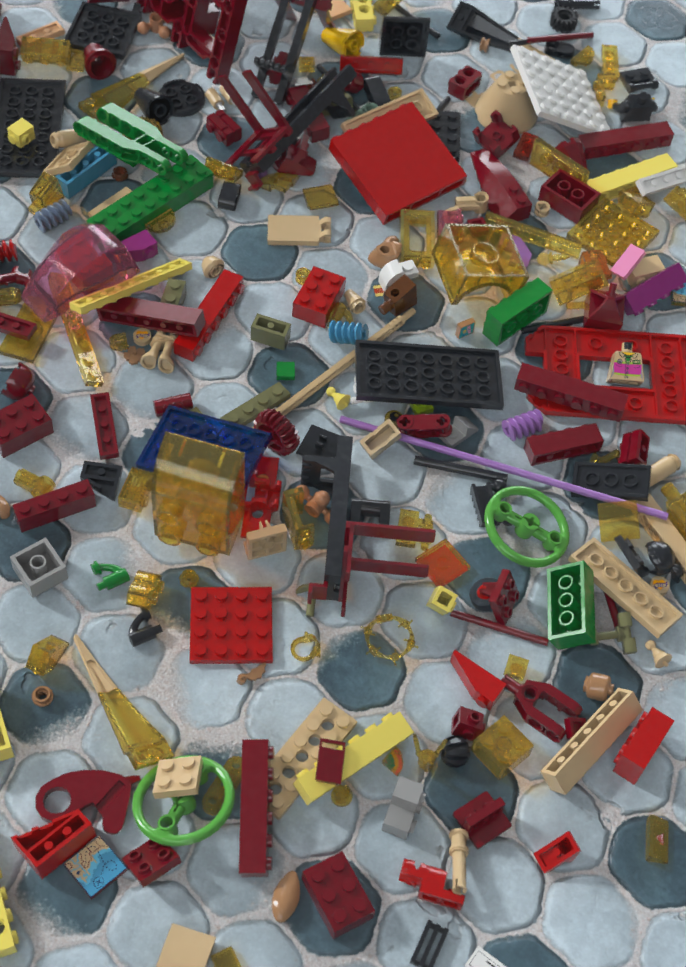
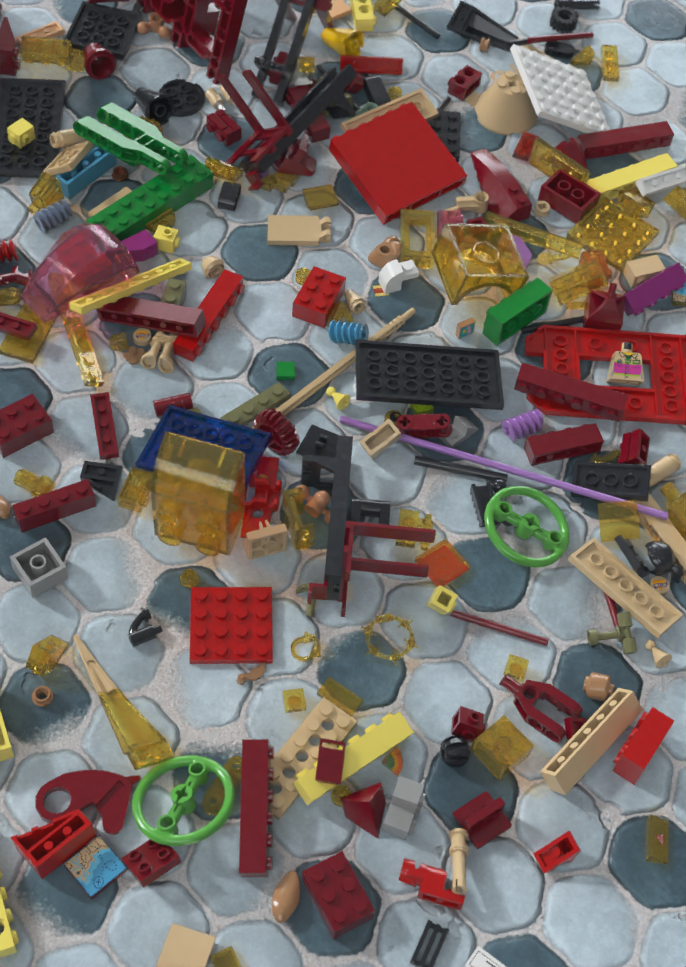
dark red cylinder [1,362,36,400] -> none
clear yellow plate [78,53,184,124] -> none
green plant [90,561,130,591] -> none
clear yellow brick [126,570,165,610] -> none
tan plate [153,755,203,799] -> none
olive brick [251,313,291,350] -> none
reddish brown torso [378,274,417,316] -> none
black slope [379,16,431,57] -> none
clear yellow plant [413,734,447,772] -> none
red slope [450,650,507,711] -> none
dark red plate [469,569,520,625] -> none
dark red panel [472,110,520,159] -> none
green brick [547,560,596,650] -> none
clear yellow bracket [593,74,617,107] -> none
black torso [608,91,658,122] -> none
bright pink tile [610,244,646,280] -> none
black plate [618,67,659,93] -> none
none -> light yellow brick [153,225,181,254]
none -> clear yellow plate [282,688,306,713]
none -> clear yellow tile [317,677,363,717]
none -> dark red slope [341,782,386,839]

